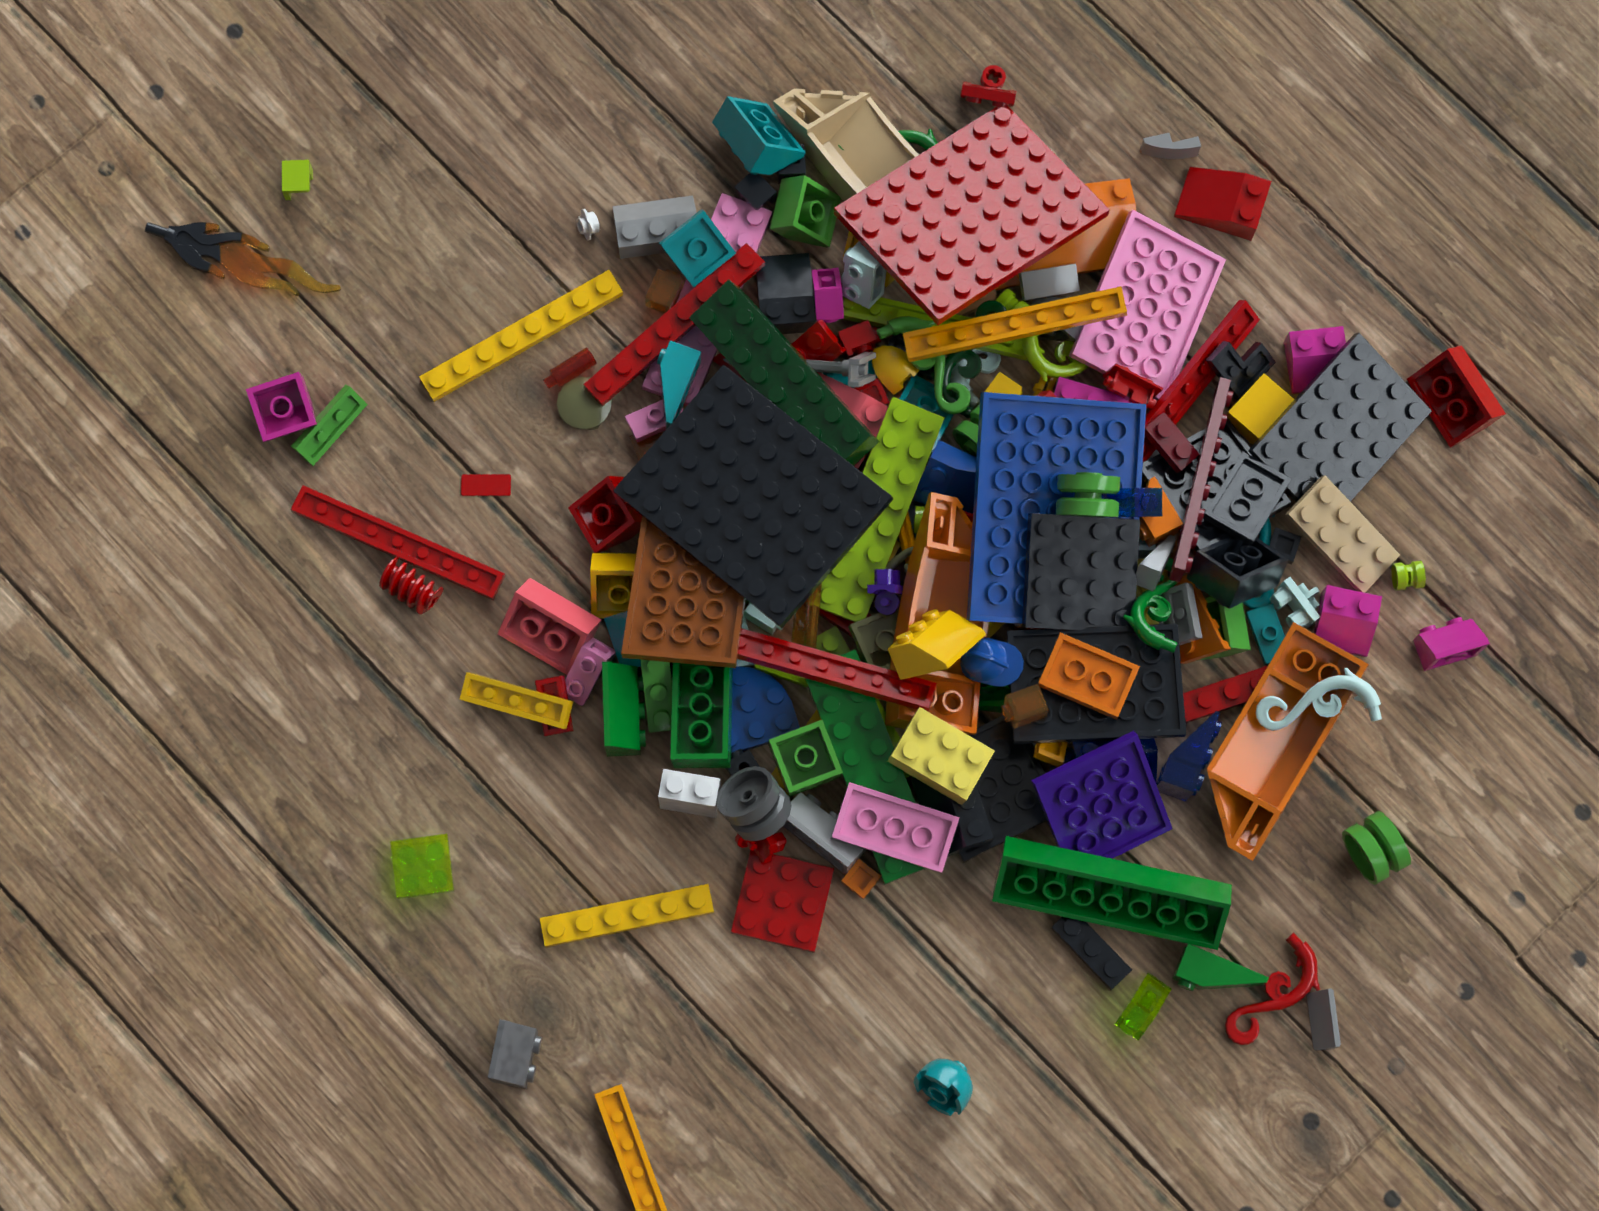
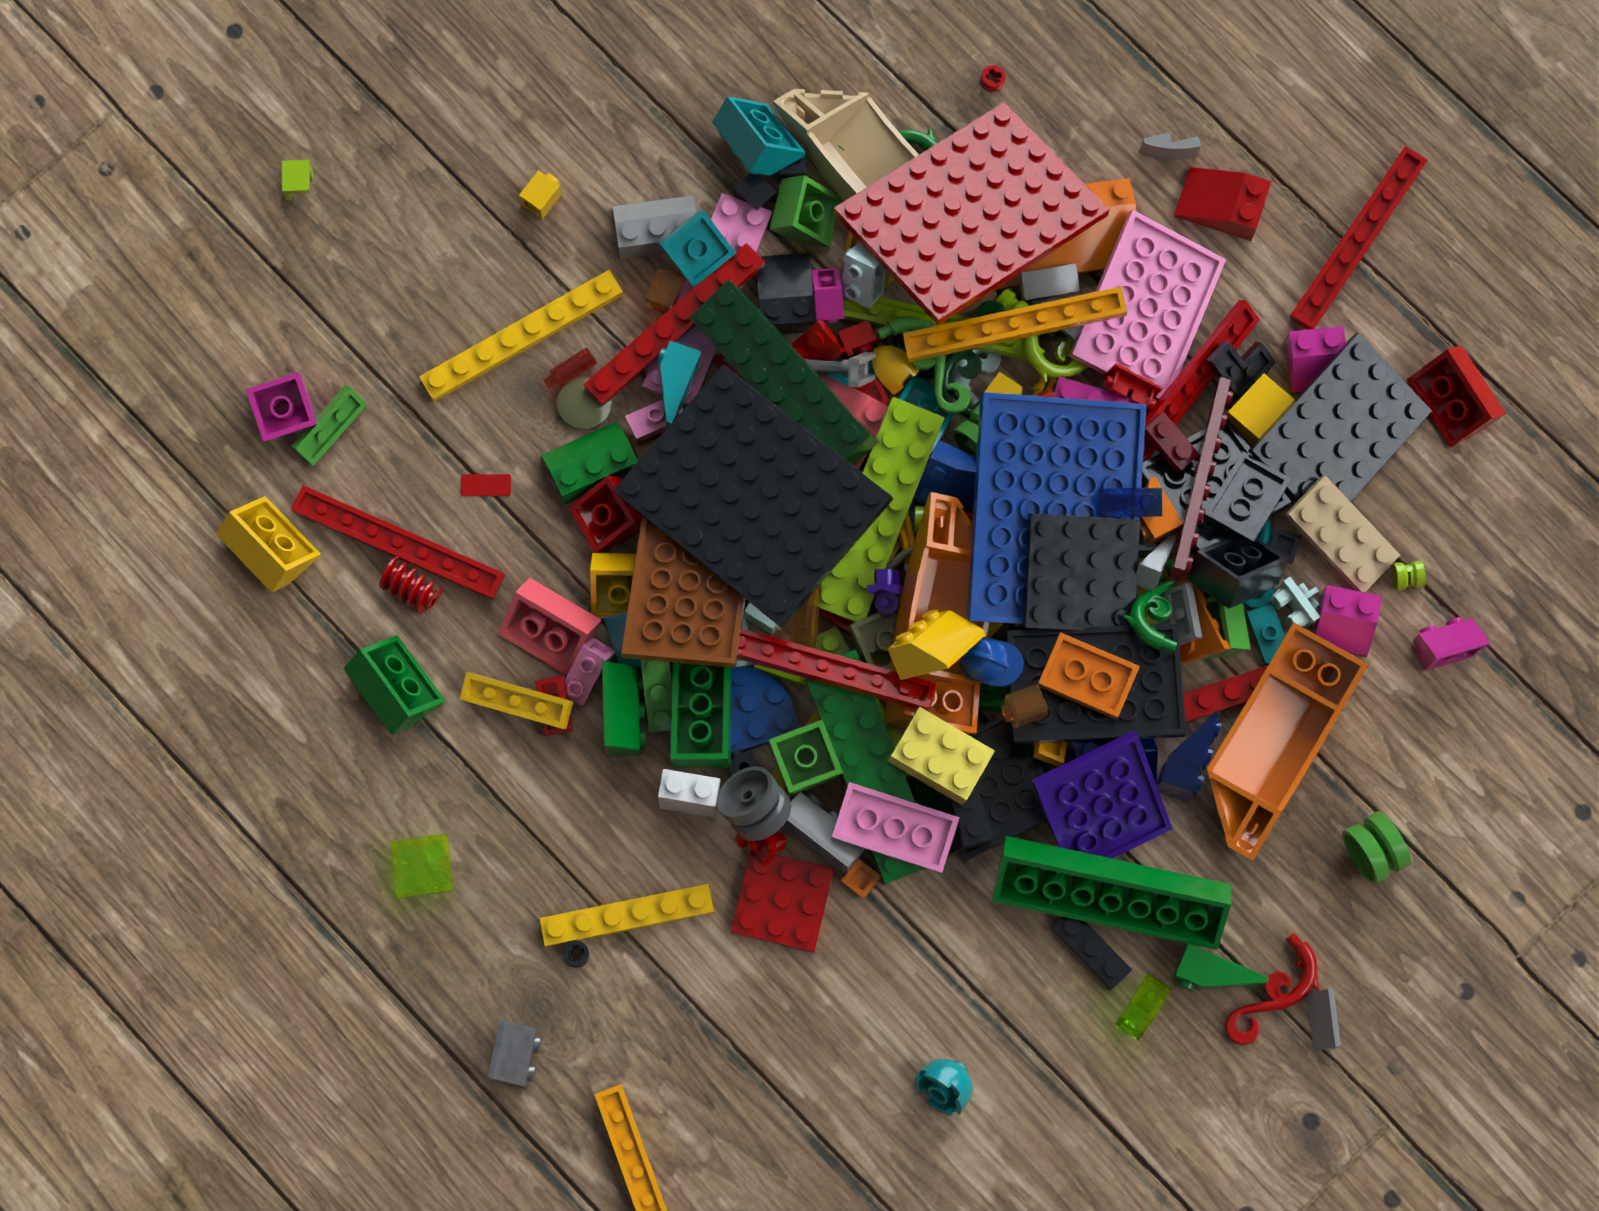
piece [145,222,341,296] -> none
white plate [576,209,600,240] -> none
red plate [961,81,1016,107] -> none
bright green wheel [1056,472,1120,517] -> none
light aqua plant [1256,668,1382,731] -> none
none -> yellow slope [216,496,321,593]
none -> green slope [343,635,446,735]
none -> yellow brick [519,170,562,220]
none -> green slope [541,422,638,505]
none -> black bush [563,941,590,968]
none -> red plate [1289,146,1428,330]

